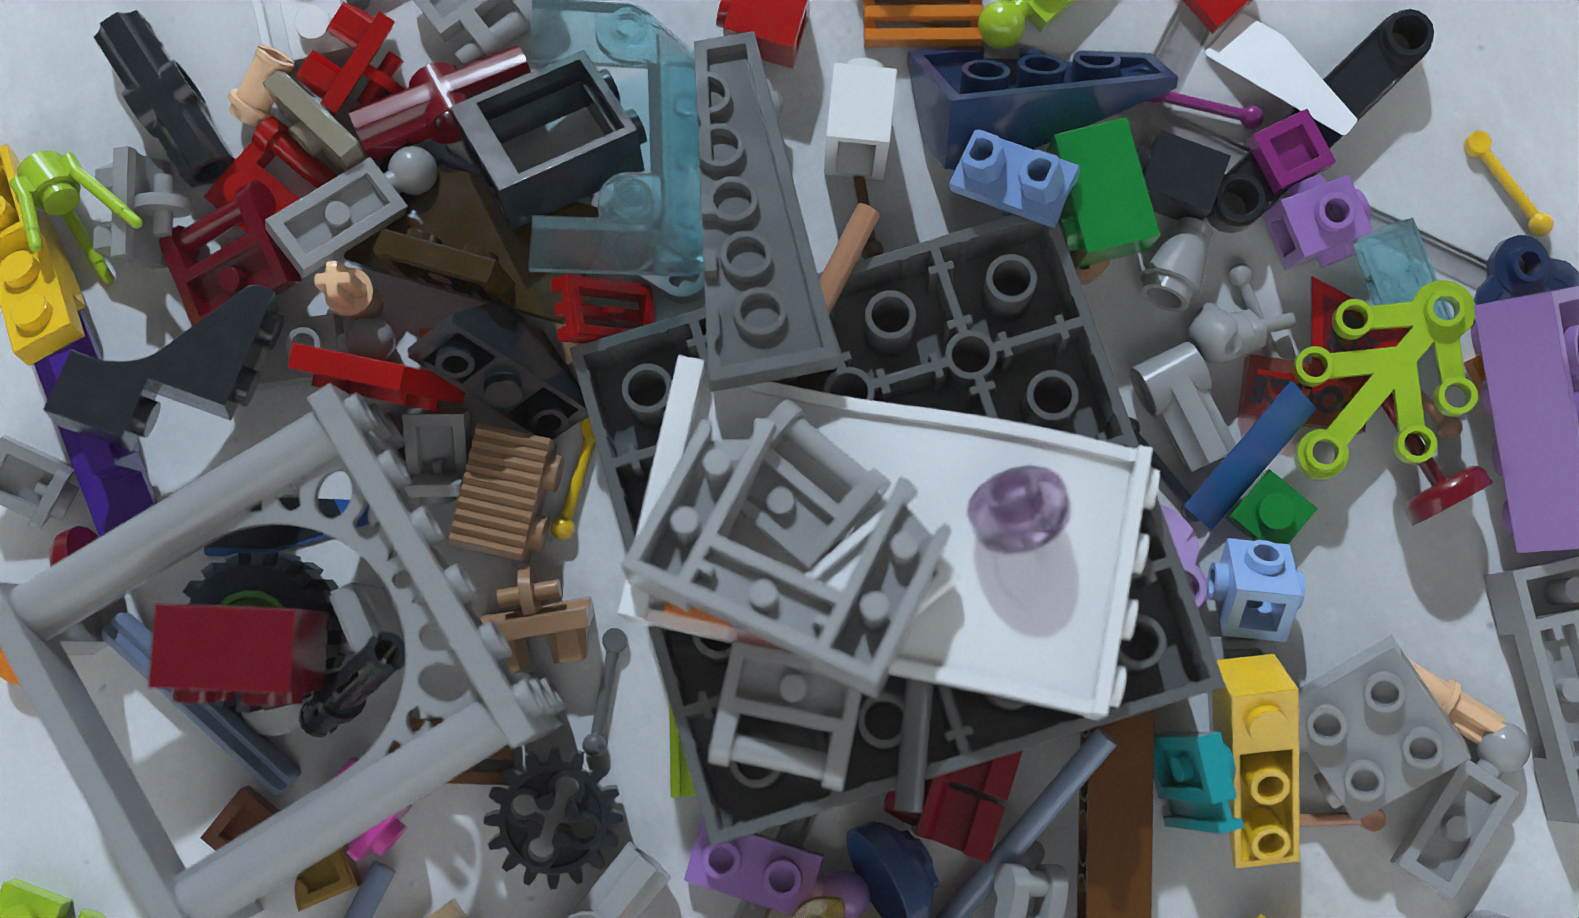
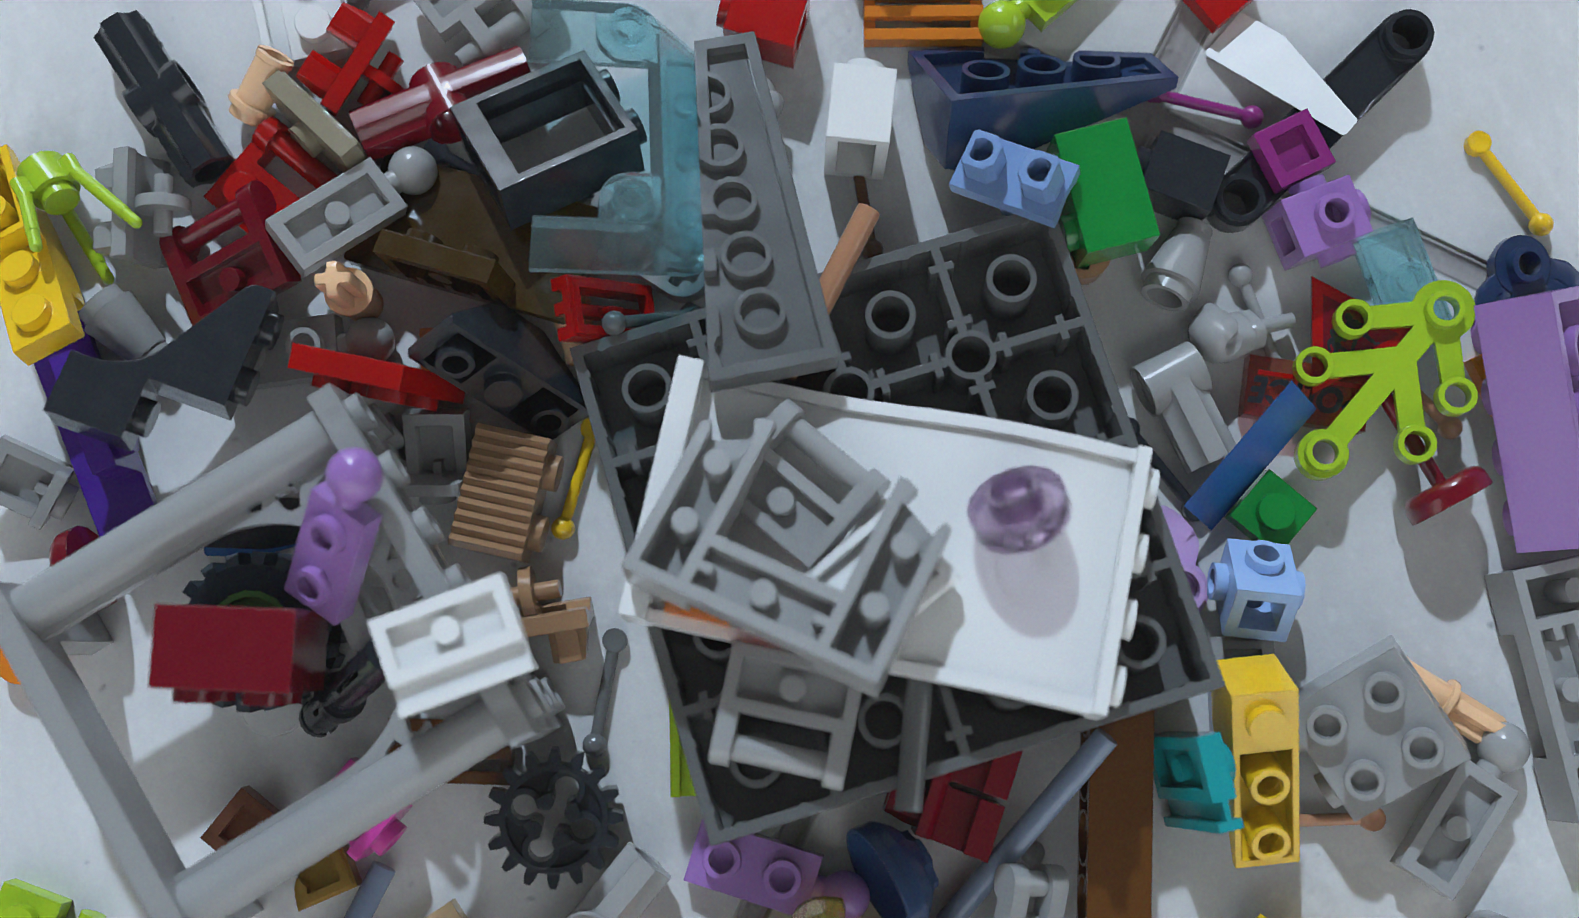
sand blue axle [101,612,301,795] -> none
none -> light grey cone [78,284,168,361]
none -> medium lavender plate [284,447,383,626]
none -> white plate [367,572,538,719]
none -> dark grey hinge [602,302,702,336]

